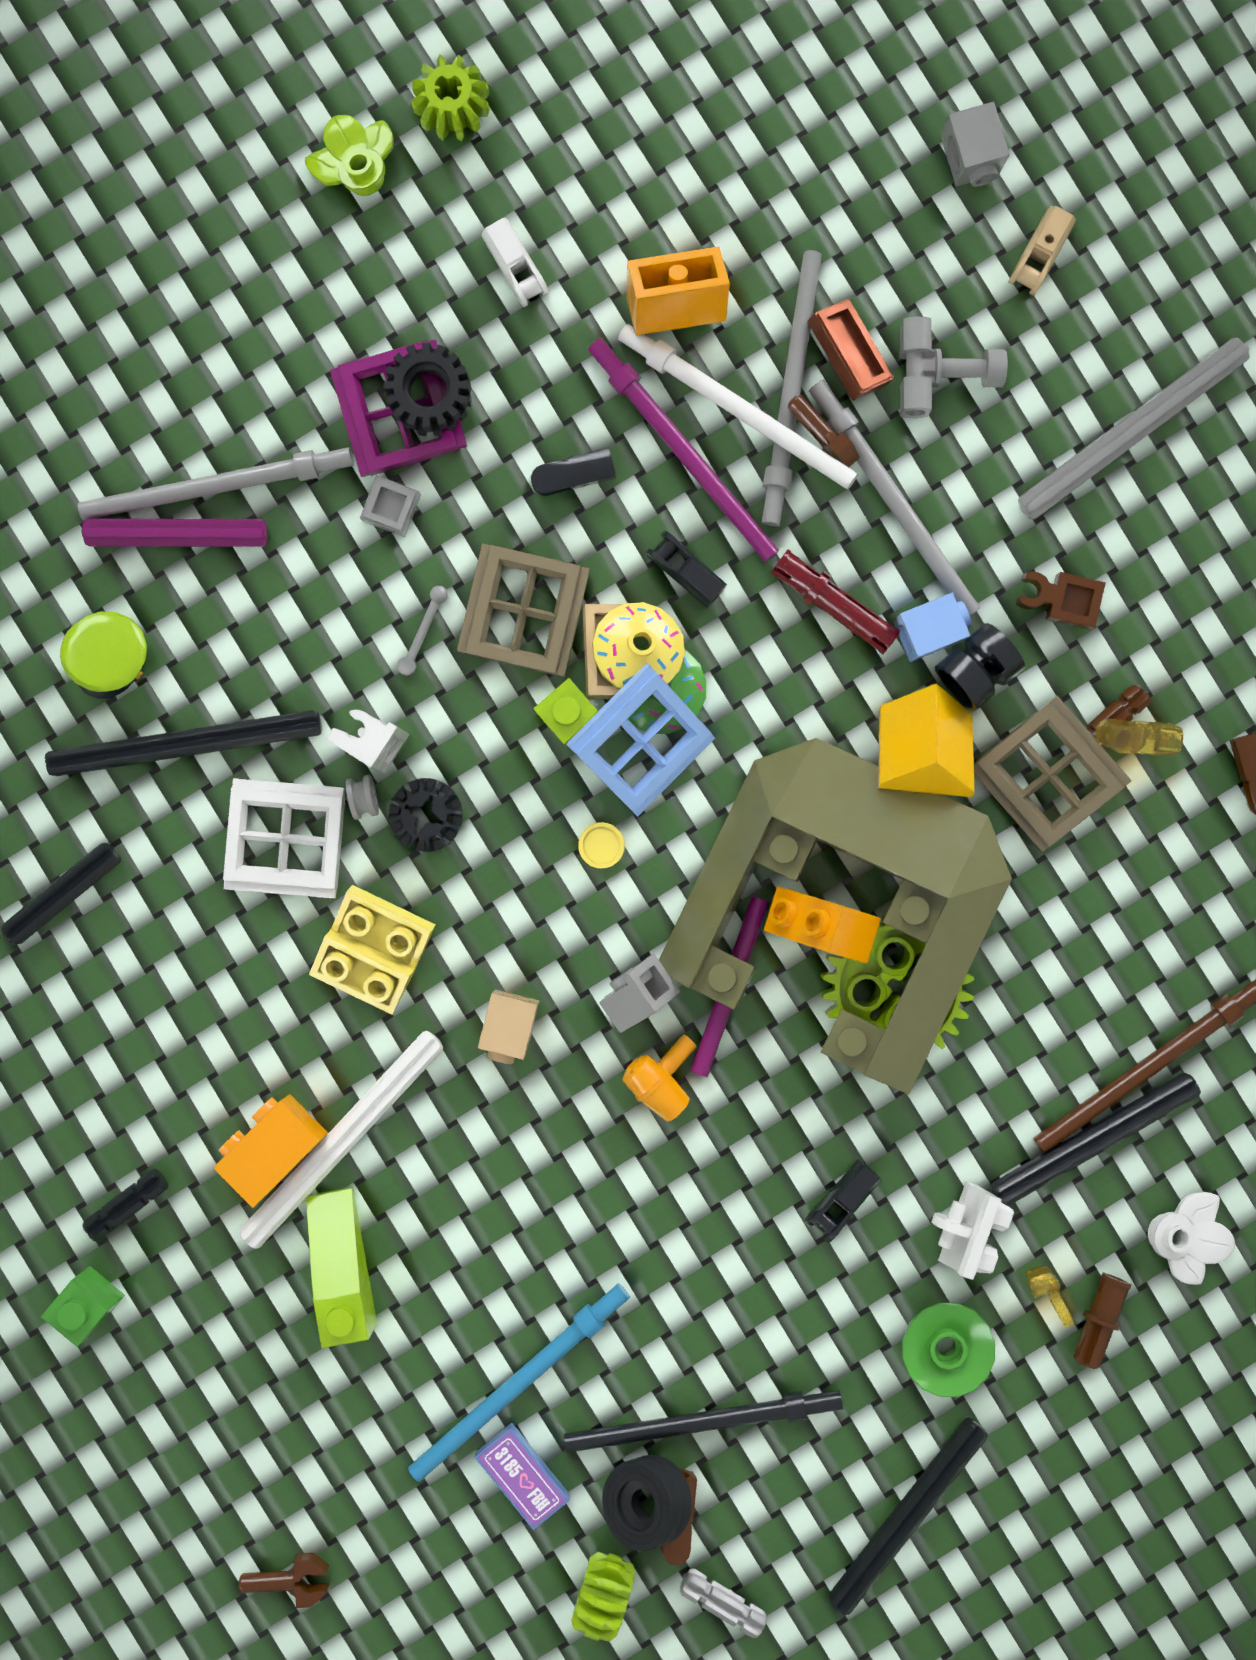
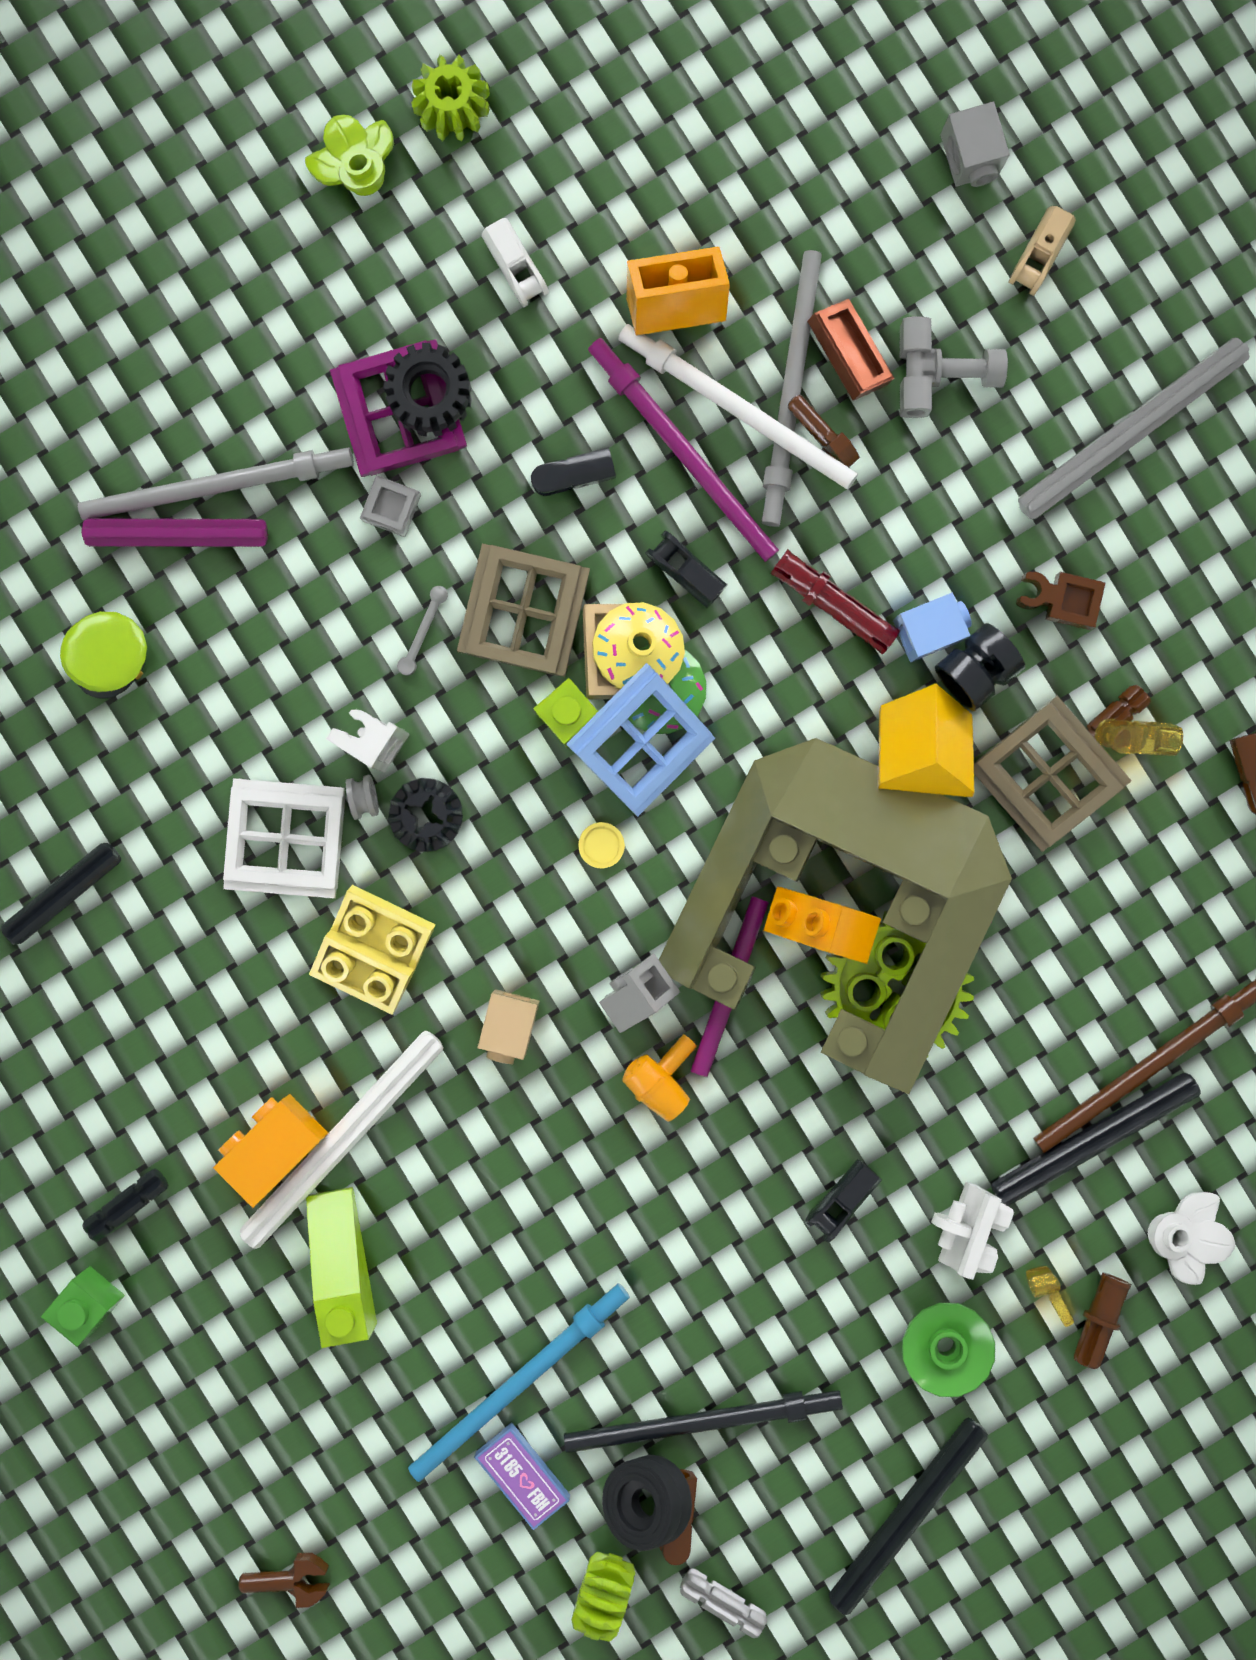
black axle [45,710,322,777] -> none
light grey bar [809,379,980,615] -> none

